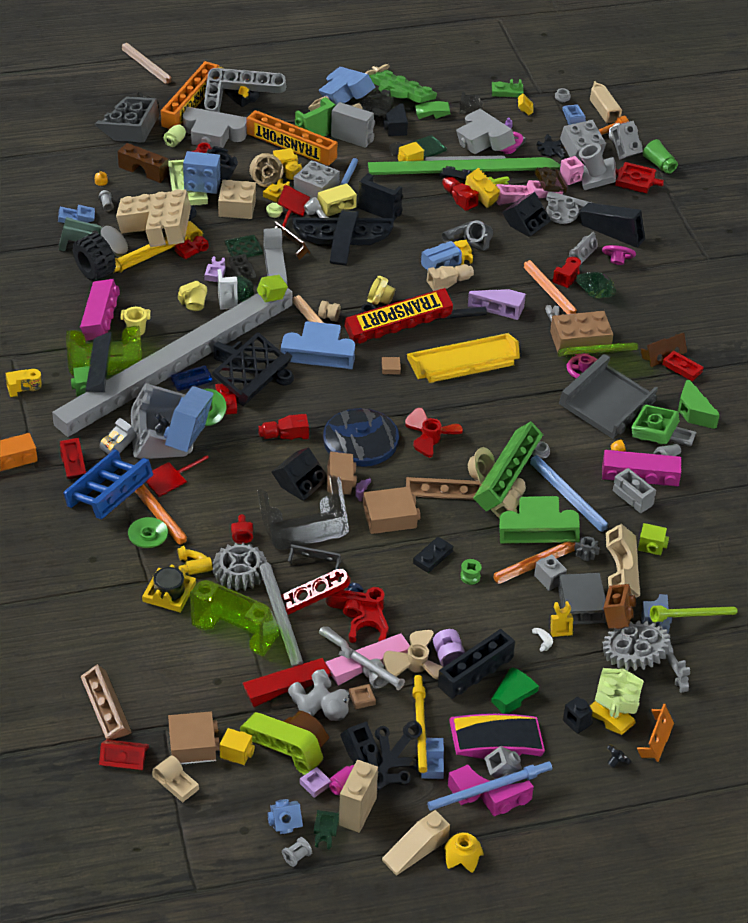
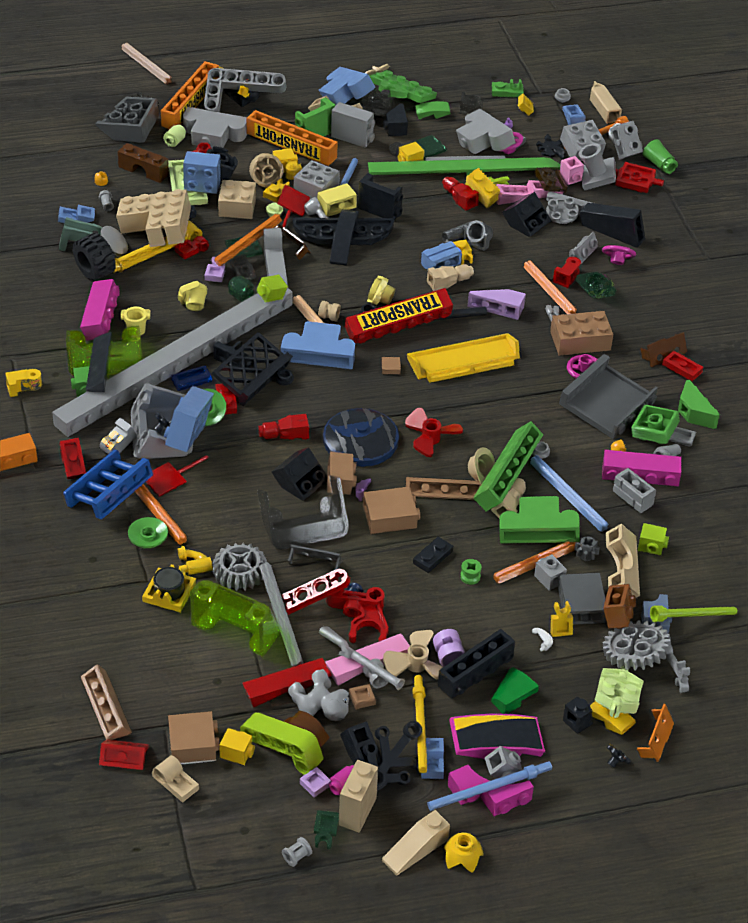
white panel [217,269,238,310] -> none
red piece [231,514,253,544] -> none
medium blue brick [267,799,303,834] -> none
black plate [440,166,472,182] -> none
clear neon green tile [558,342,638,357] -> none
none -> orange axle [214,214,282,266]

